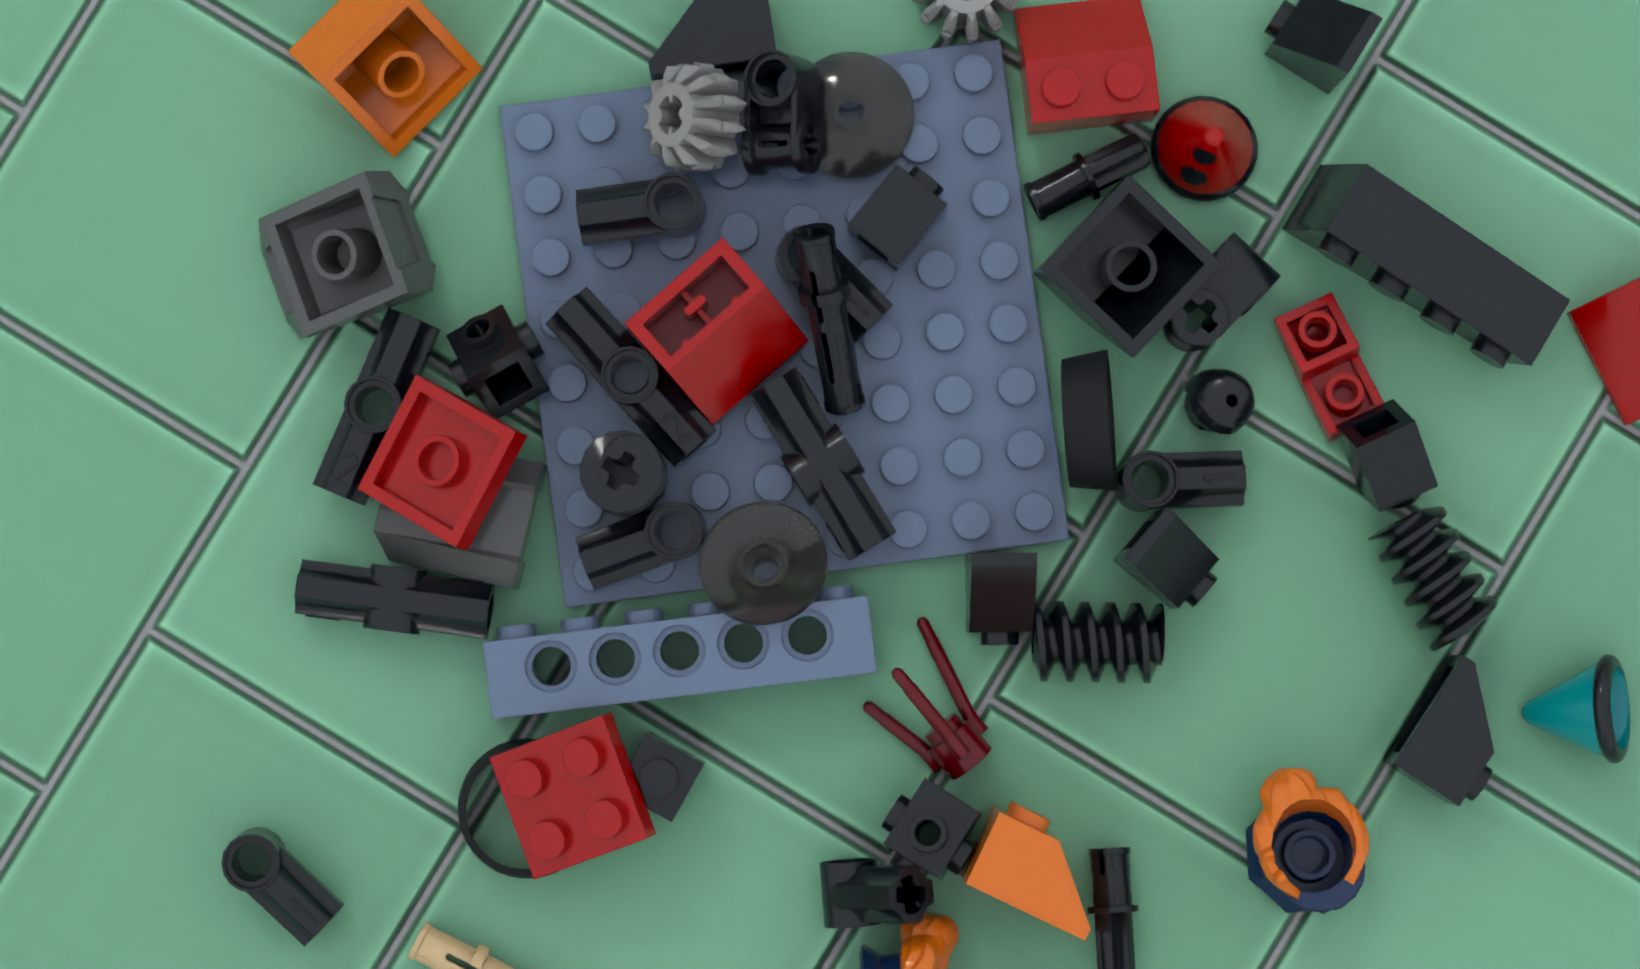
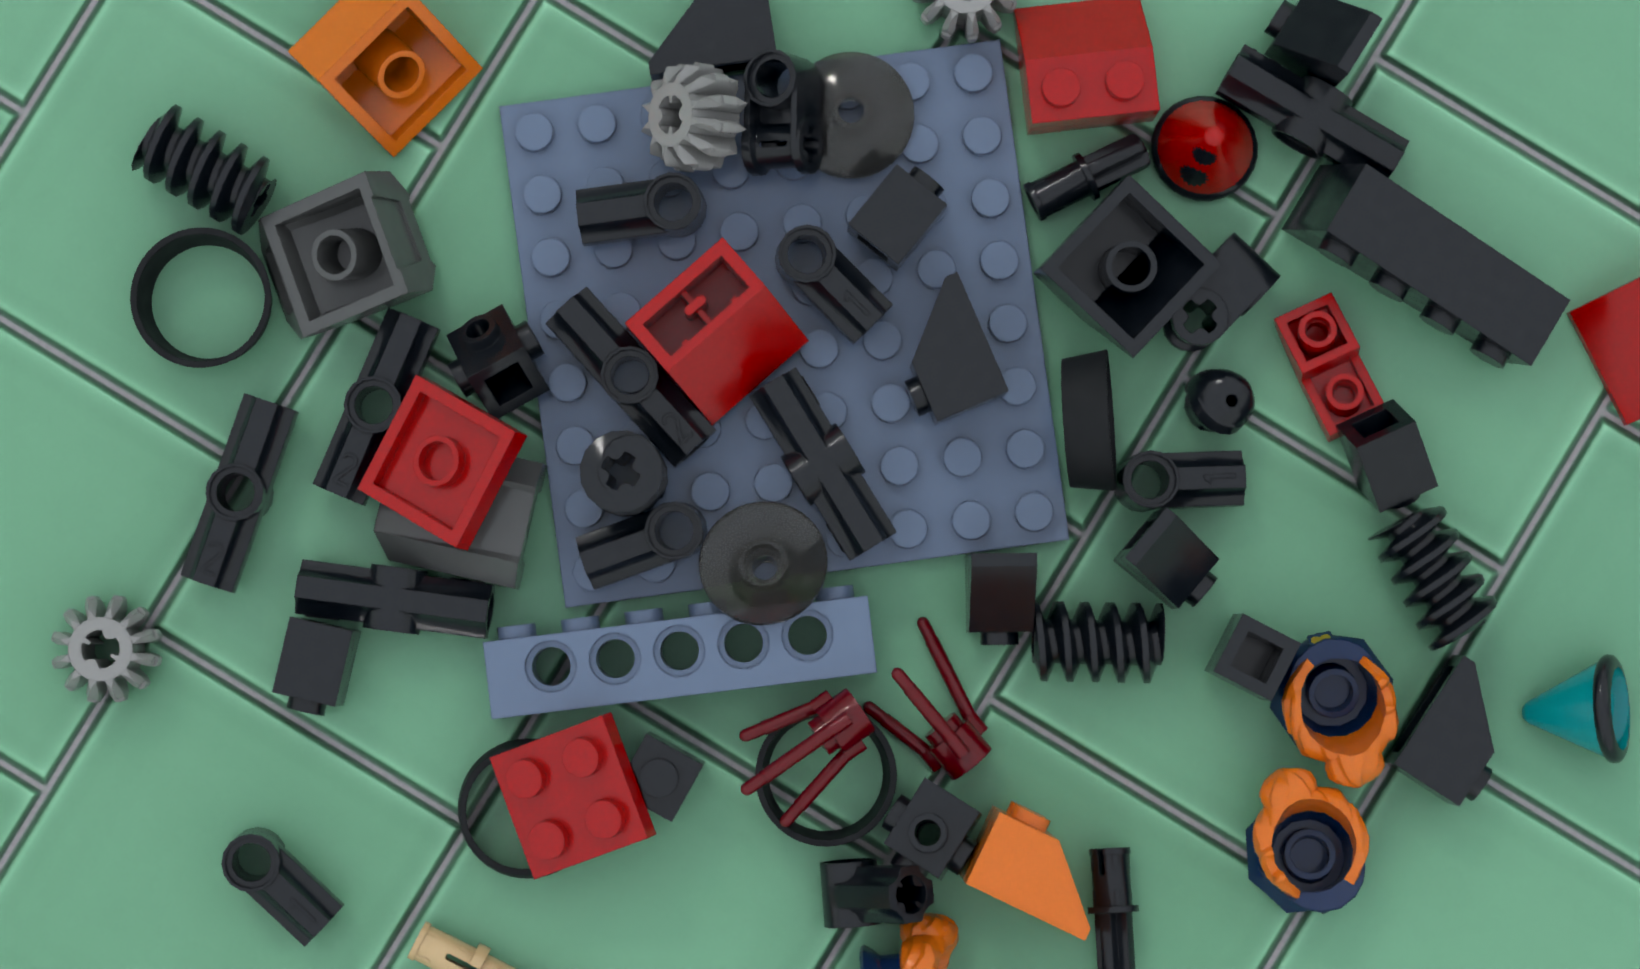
black pin [792,223,866,415] -> none
none -> light grey gear [51,595,162,703]
none -> black tyre [130,228,272,368]
none -> black piece [132,104,277,235]
none -> black piece [180,393,299,593]
none -> black brick [272,617,361,716]
none -> dark red plant [739,688,875,827]
none -> black tyre [755,715,897,847]
none -> black slope [904,272,1009,425]
none -> black brick [1204,613,1301,701]
none -> black piece [1215,44,1409,178]
none -> piece [1270,631,1399,788]

